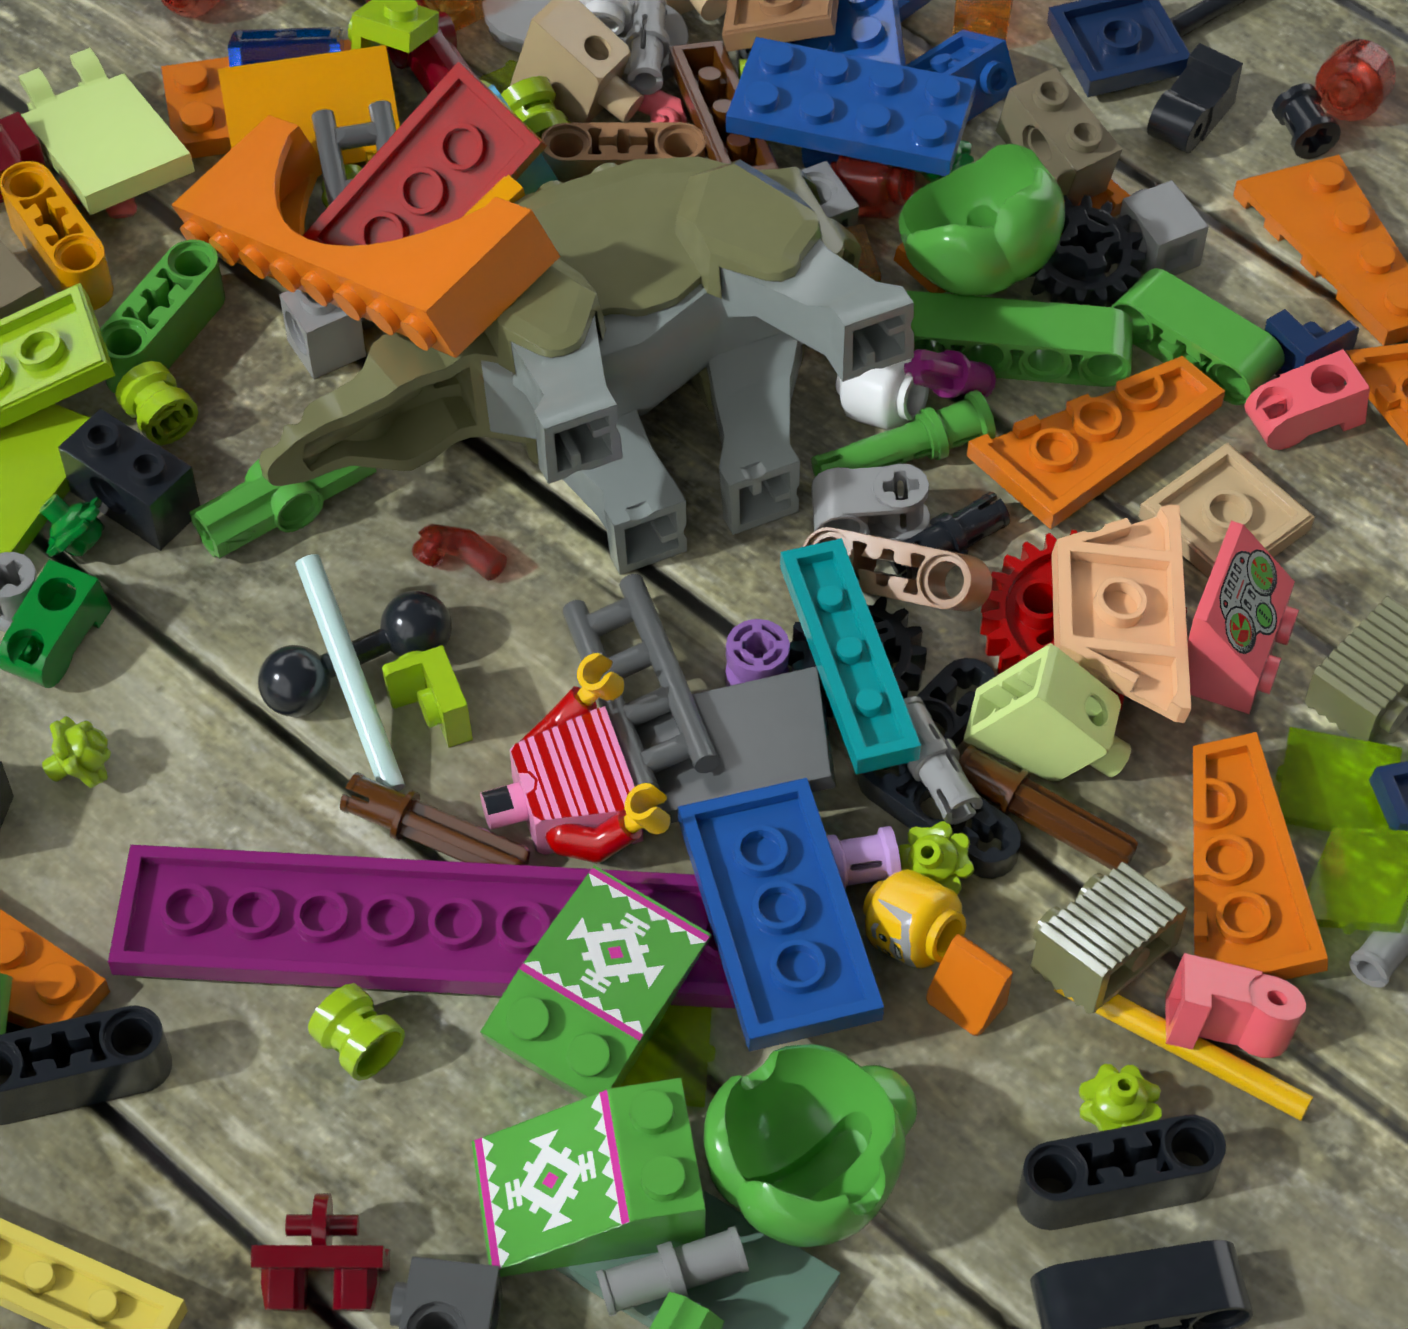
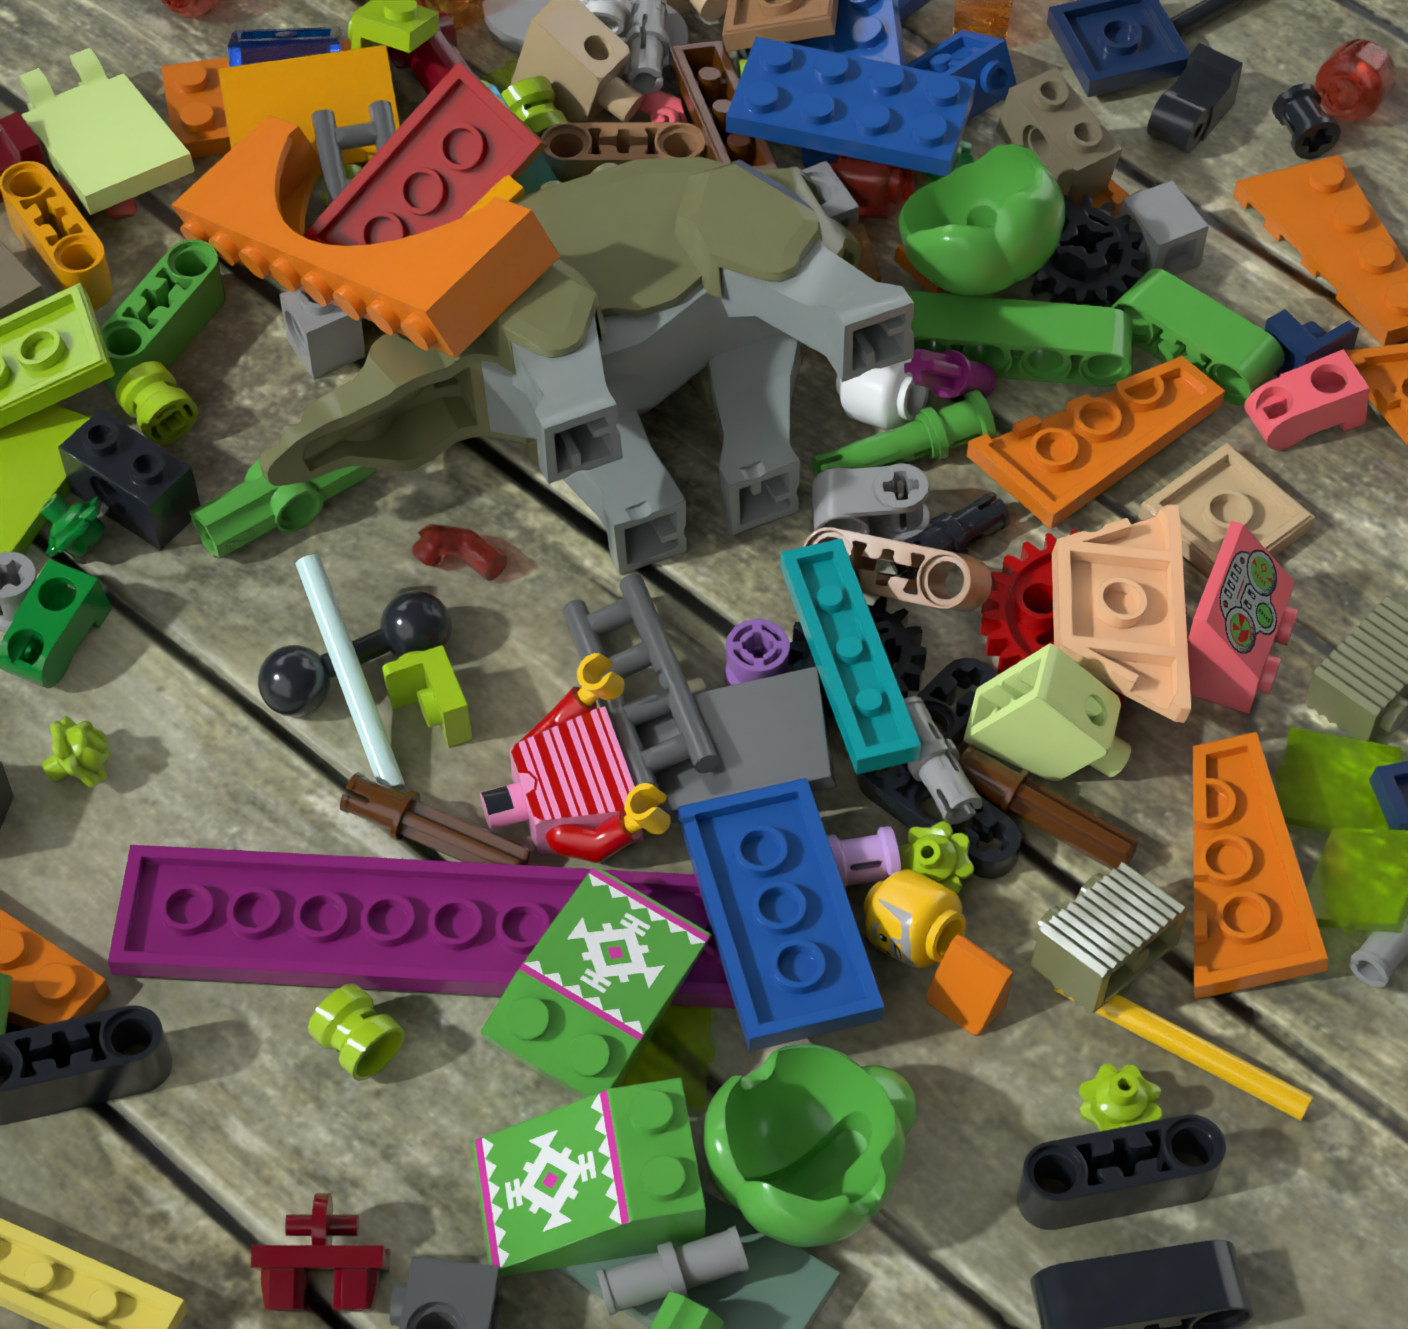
coral leg [1165,953,1306,1058] -> none

